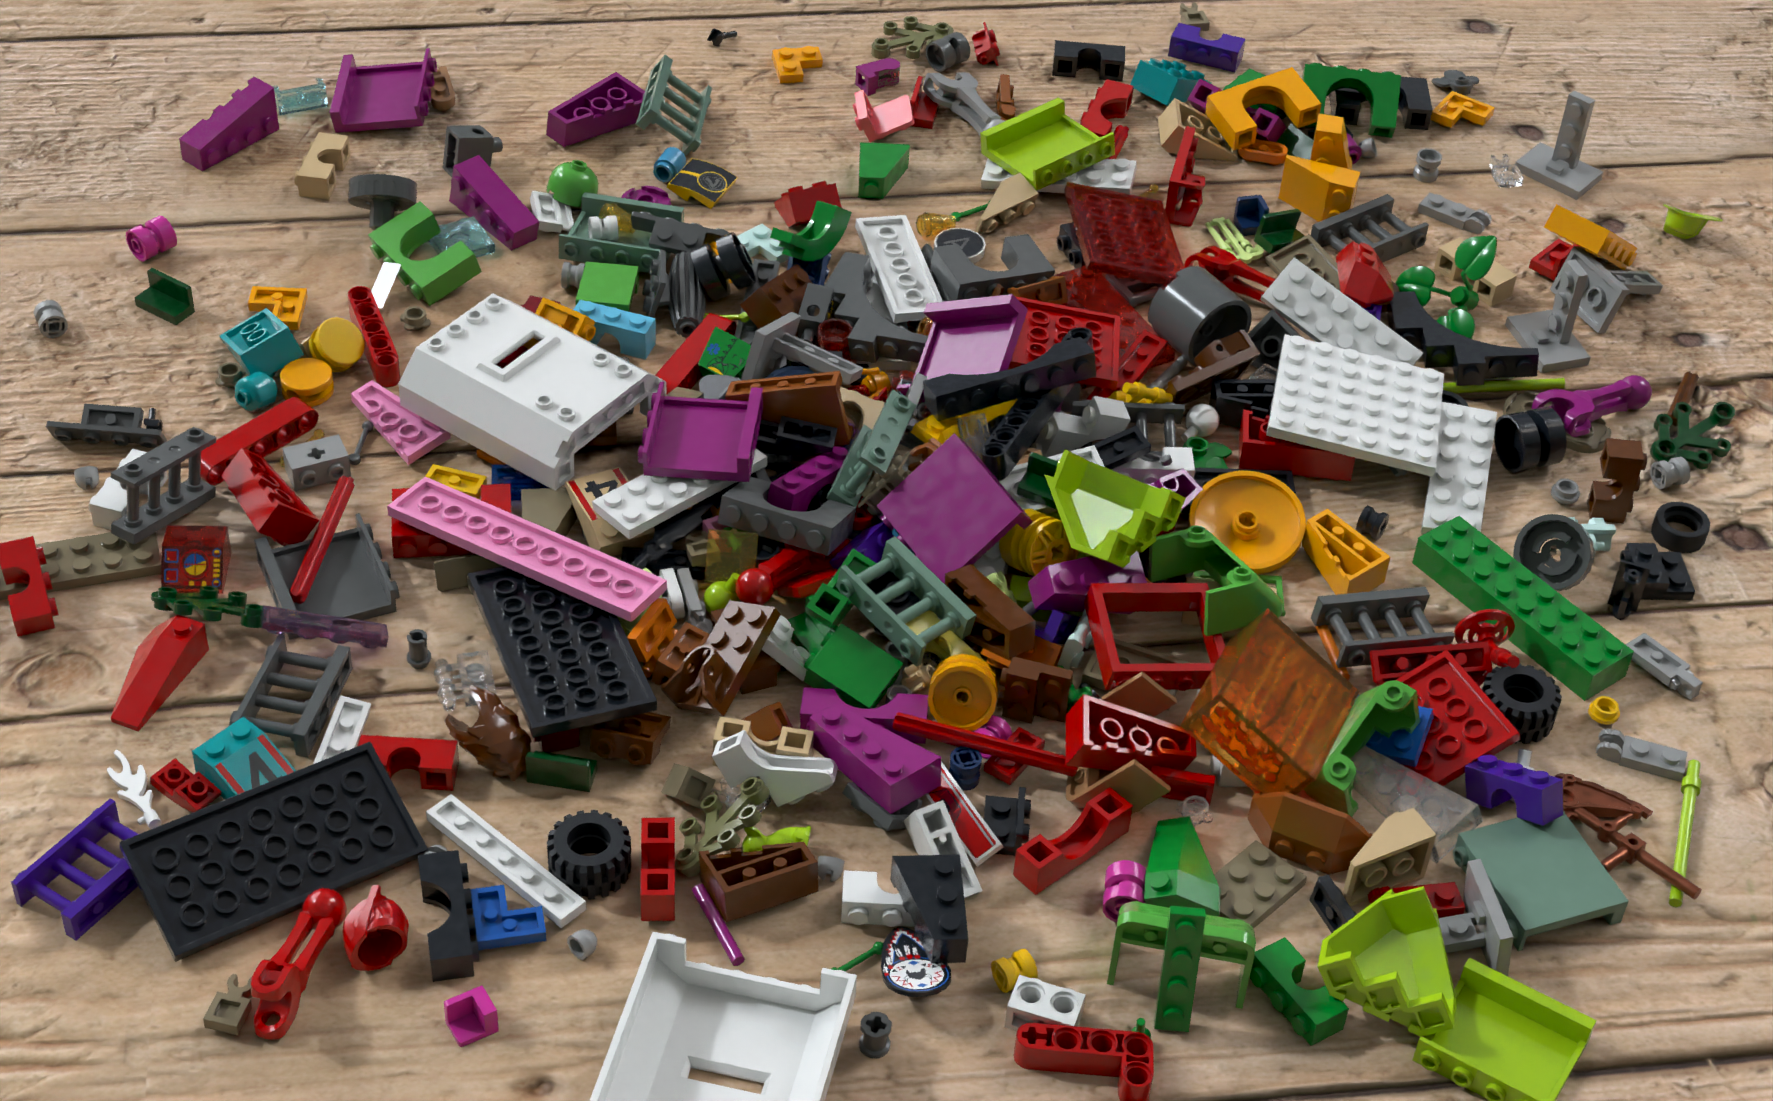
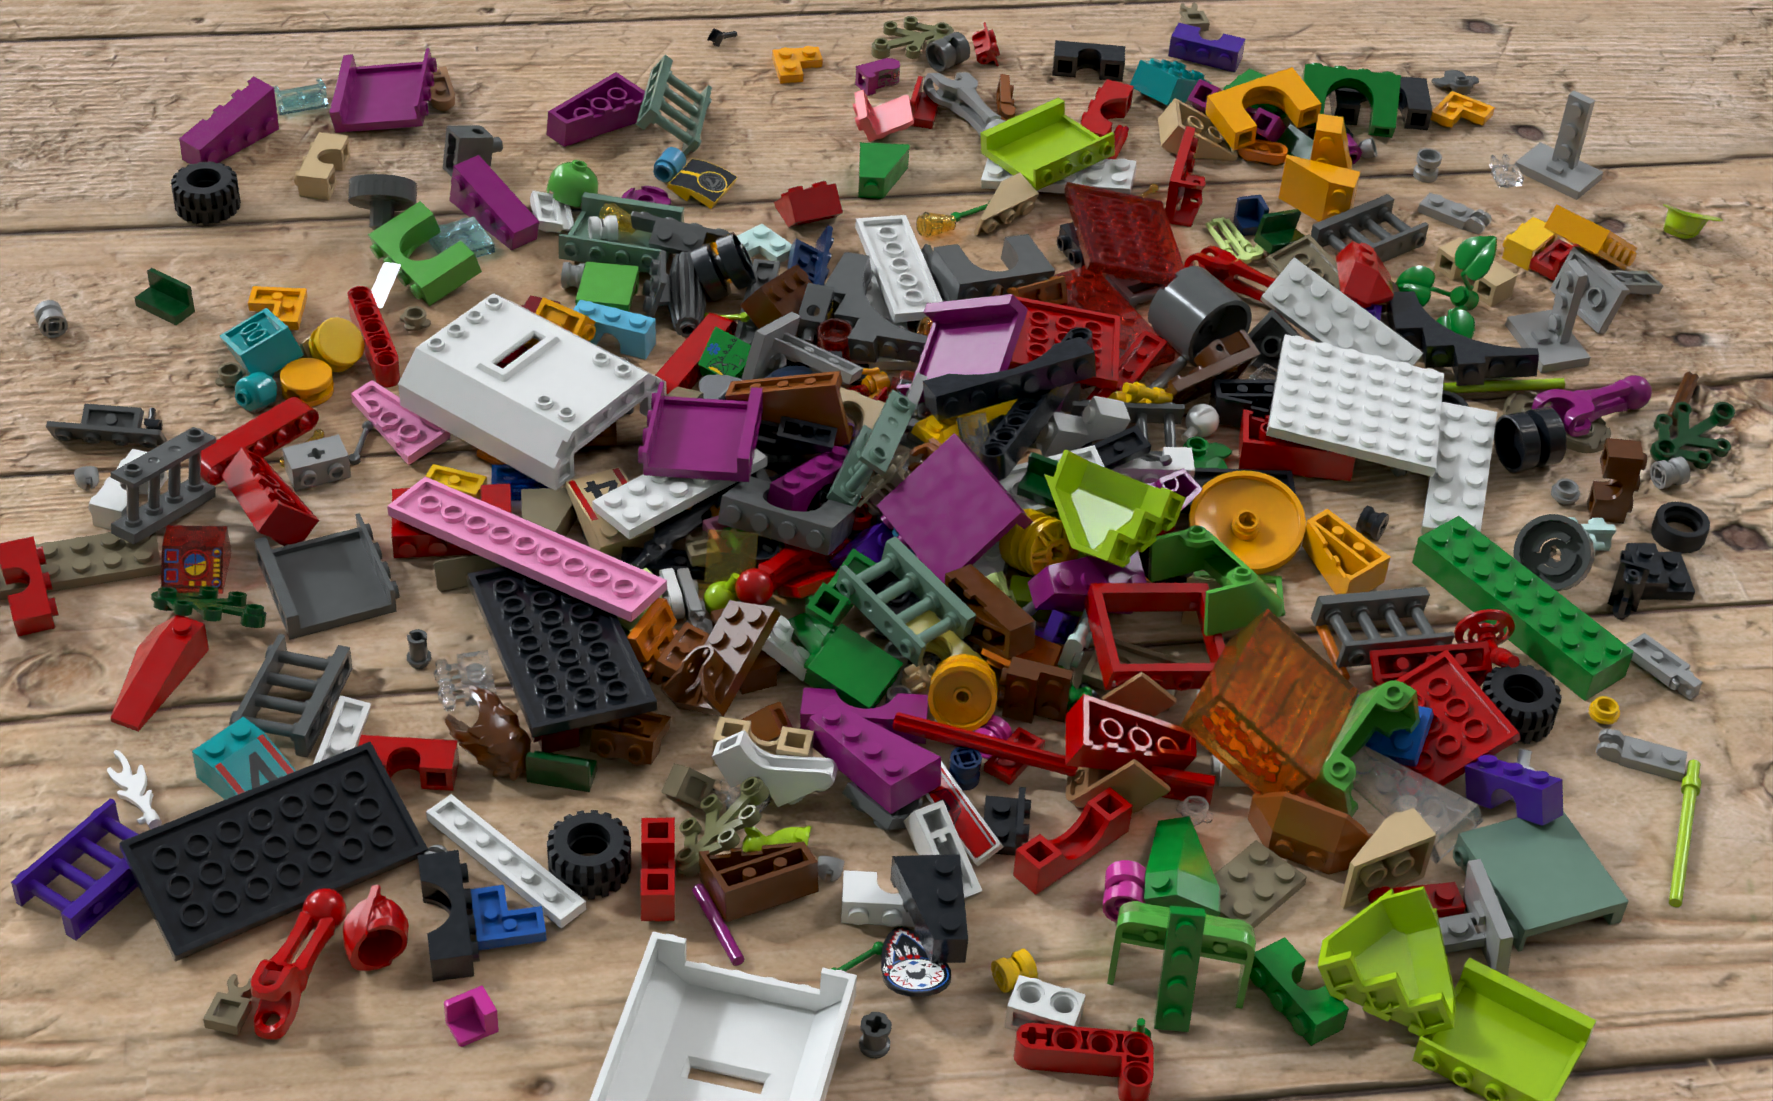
dark pink wheel [125,215,177,262] -> none
red slope [150,758,222,812] -> none
clear purple plate [261,605,389,649] -> none
red axle [289,475,355,604] -> none
light grey hinge [567,929,597,960] -> none
green arch [770,200,852,261] -> none
black tile [934,228,986,264] -> none
black hinge [1310,875,1357,933] -> none
copper bar [1555,773,1702,900] -> none
none -> black tyre [171,161,241,225]
none -> yellow brick [1502,217,1558,271]

